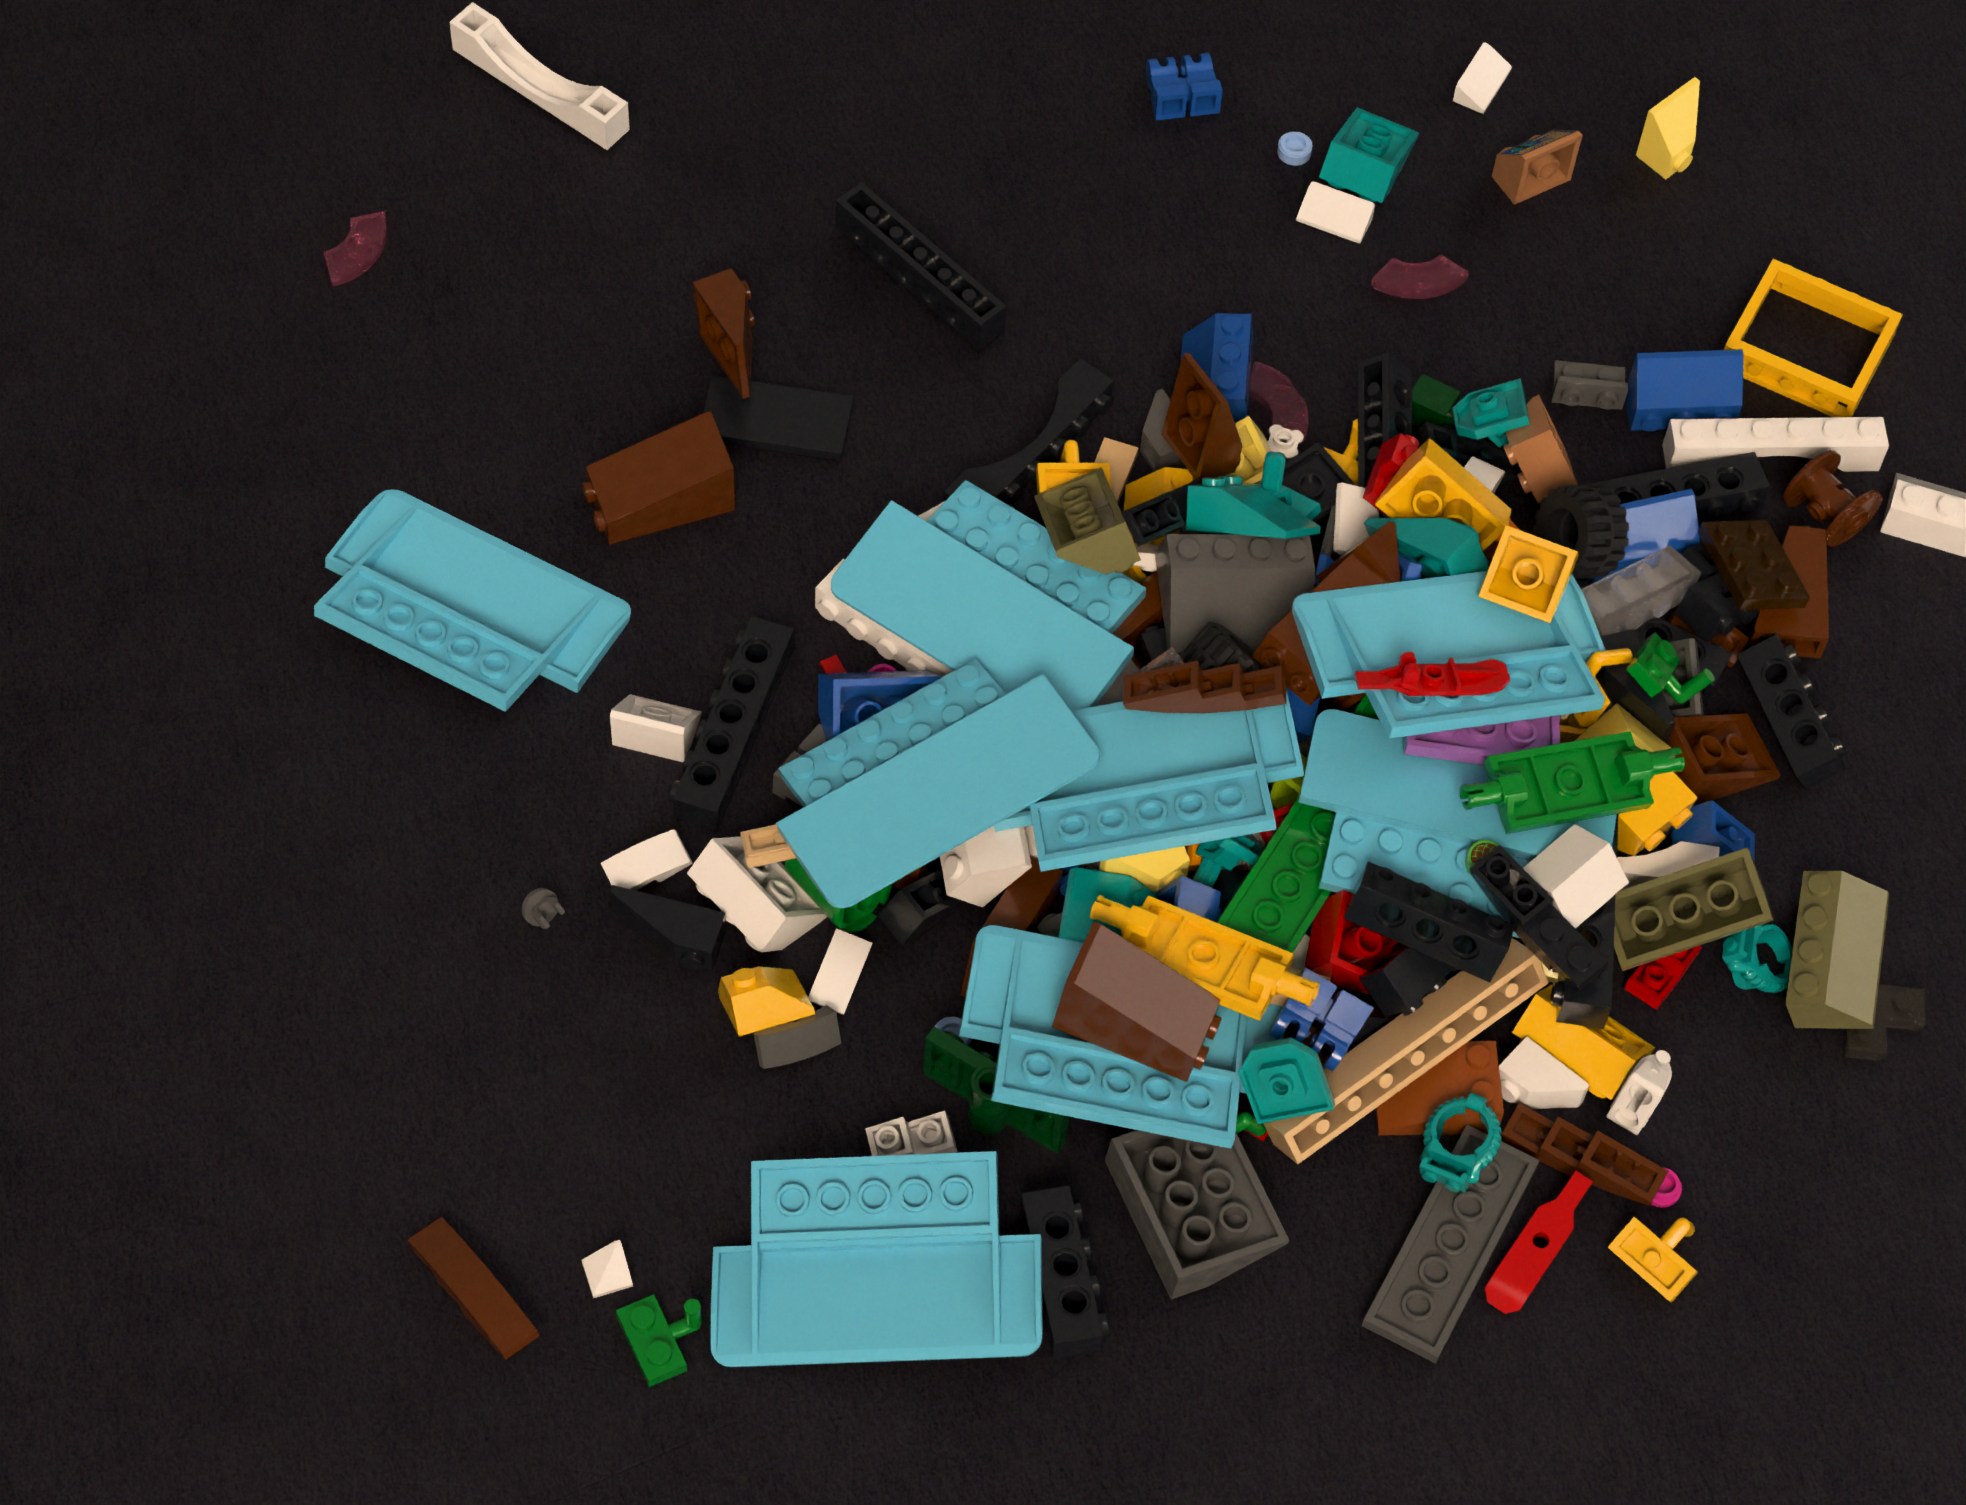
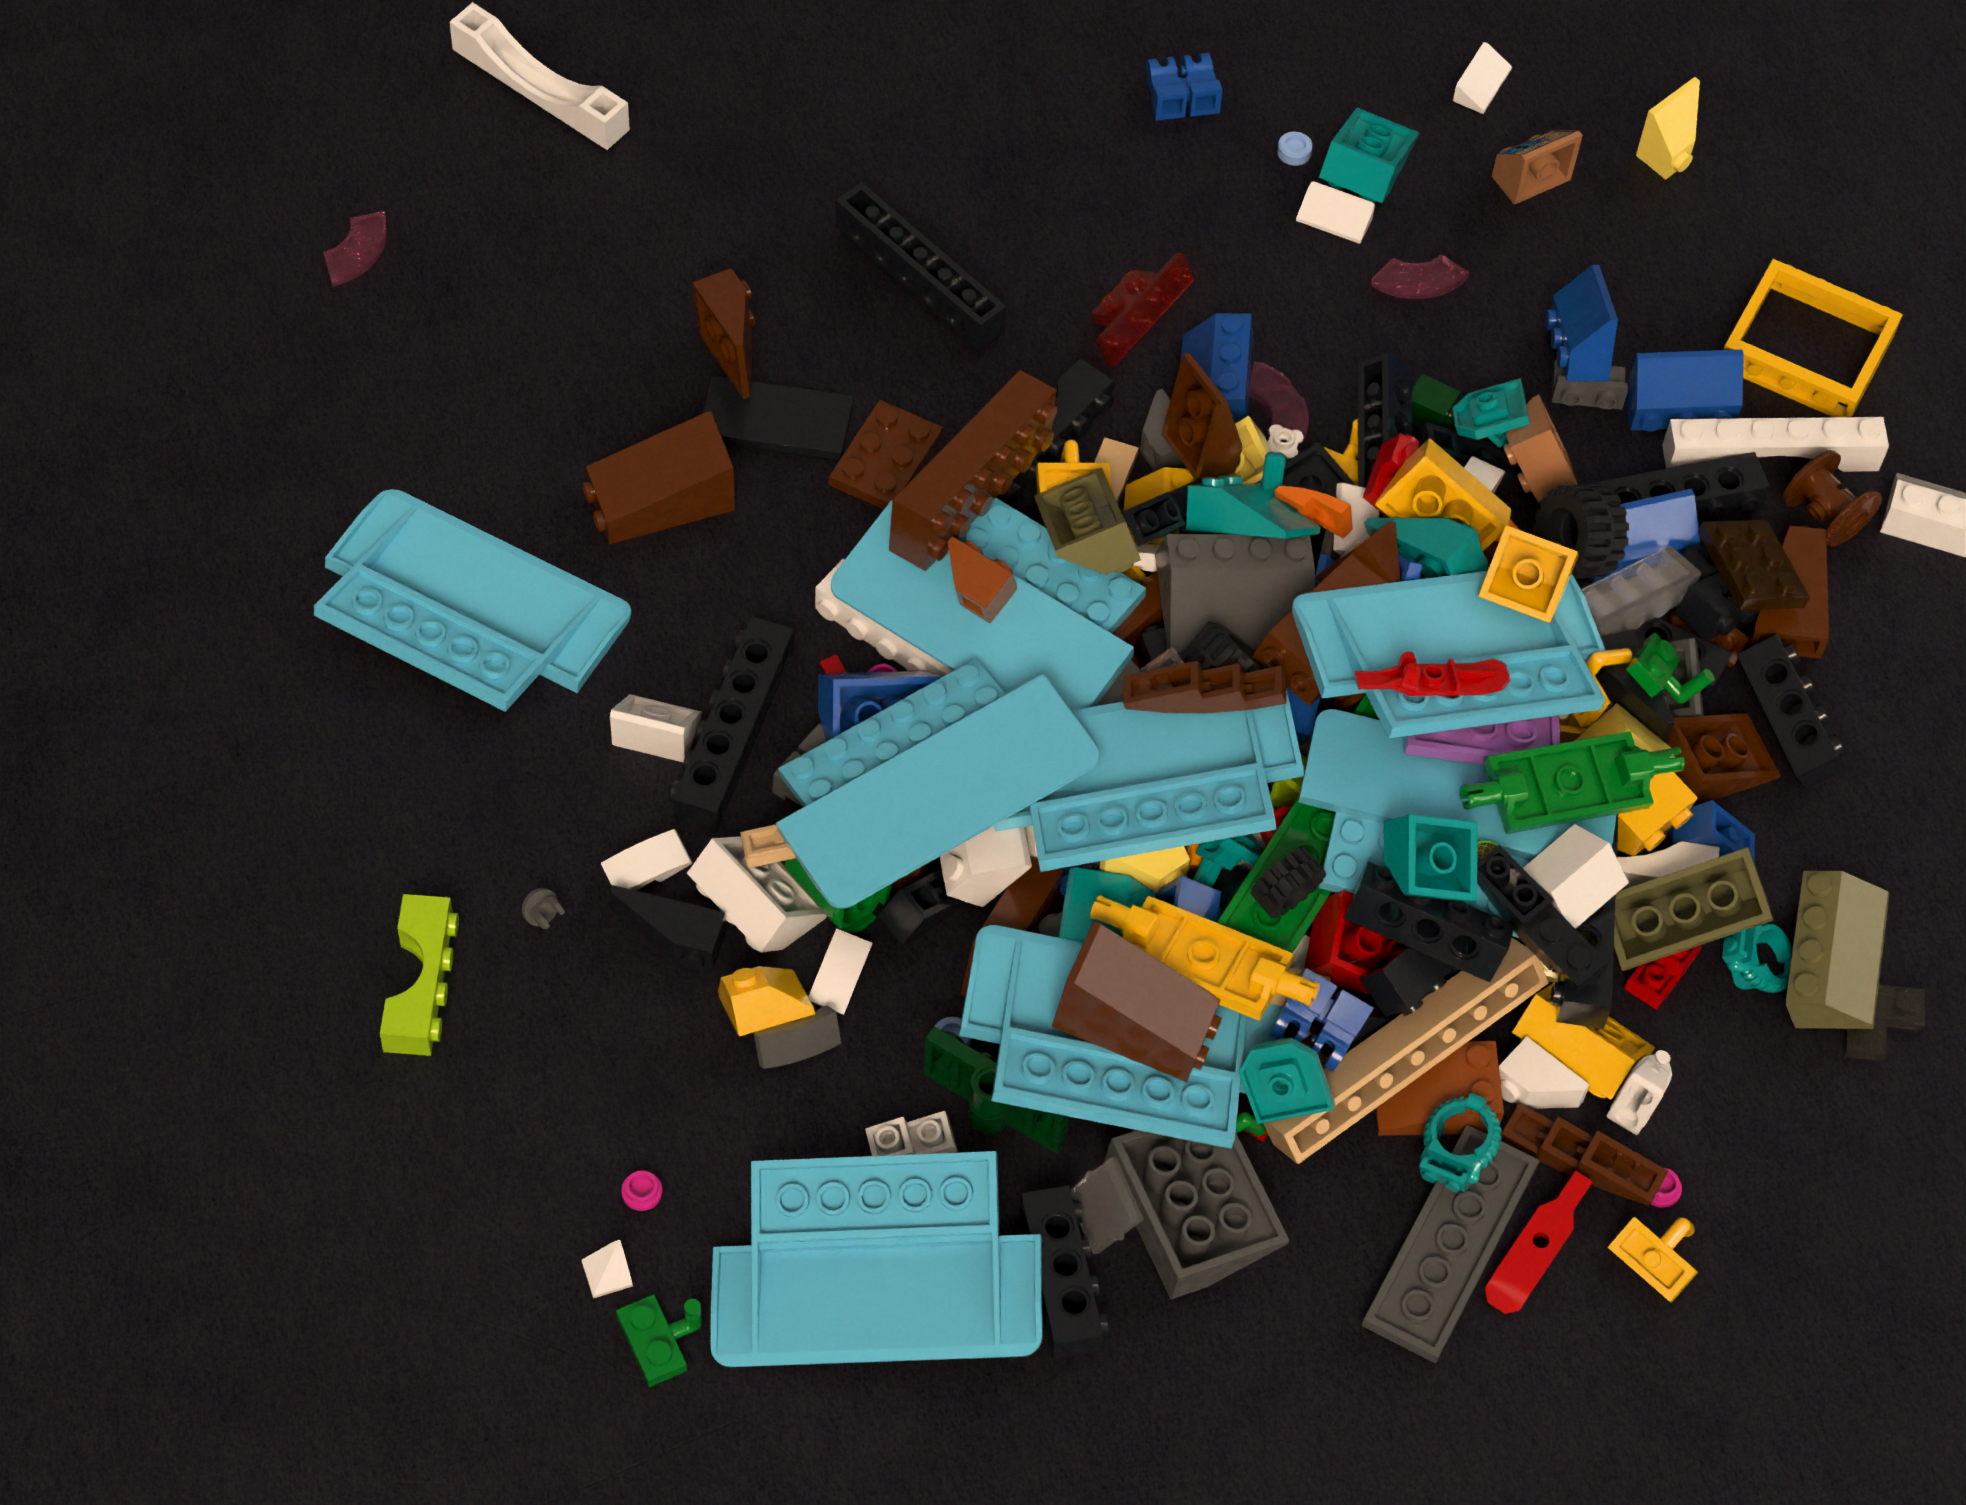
reddish brown slope [408,1216,540,1360] -> none
none -> lime arch [380,894,459,1056]
none -> dark pink plate [621,1171,662,1211]
none -> reddish brown plate [829,400,943,509]
none -> reddish brown brick [889,370,1057,571]
none -> dark orange slope [948,536,1017,624]
none -> clear piece [1070,1157,1144,1254]
none -> clear red bracket [1091,253,1194,366]
none -> black tyre [1250,847,1326,919]
none -> orange slope [1274,486,1353,539]
none -> teal slope [1383,814,1478,902]
none -> blue slope [1545,265,1618,381]

